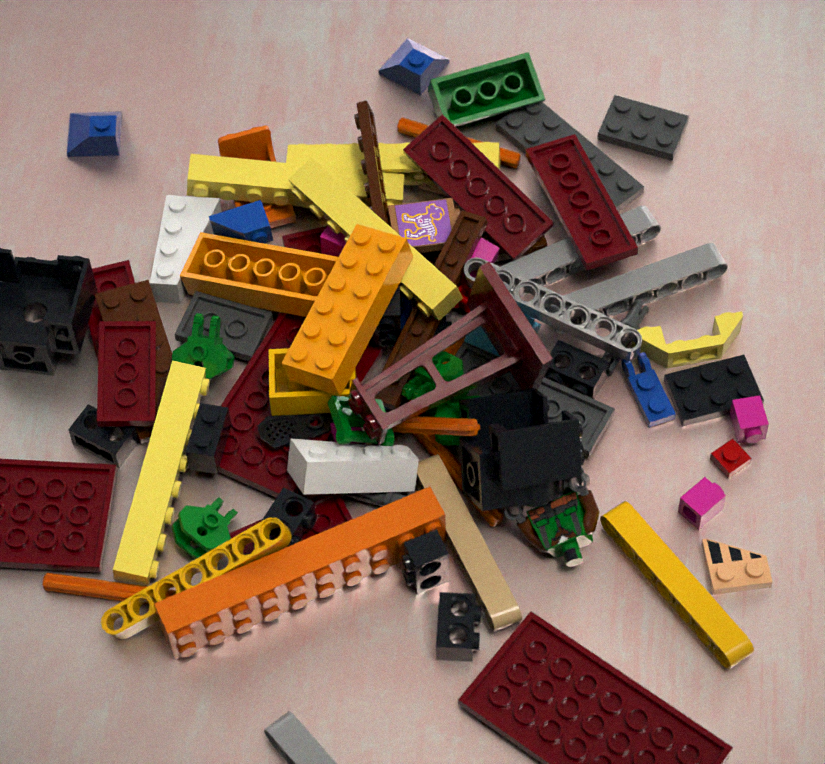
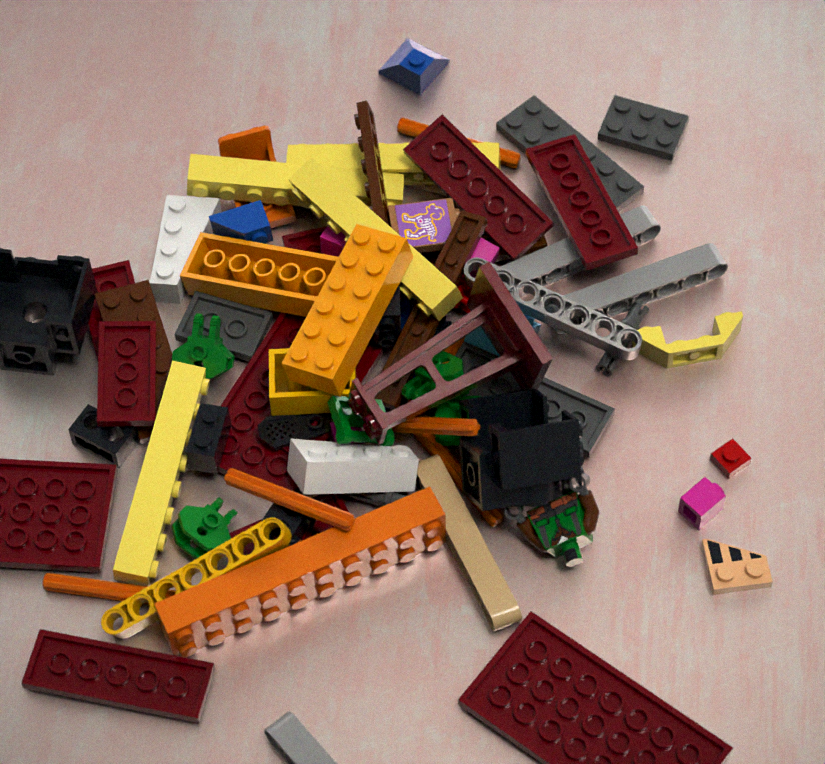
blue slope [67,112,122,157] -> none
black brick [401,529,450,594] -> none
green slope [428,52,545,126] -> none
black brick [436,592,481,662] -> none
black brick [544,340,609,399] -> none
yellow beam [600,501,754,669] -> none
blue hinge [621,352,676,428] -> none
black plate [664,355,764,427] -> none
dark pink brick [729,396,769,444] -> none
none -> dark red plate [21,629,215,723]
none -> orange axle [224,468,355,531]

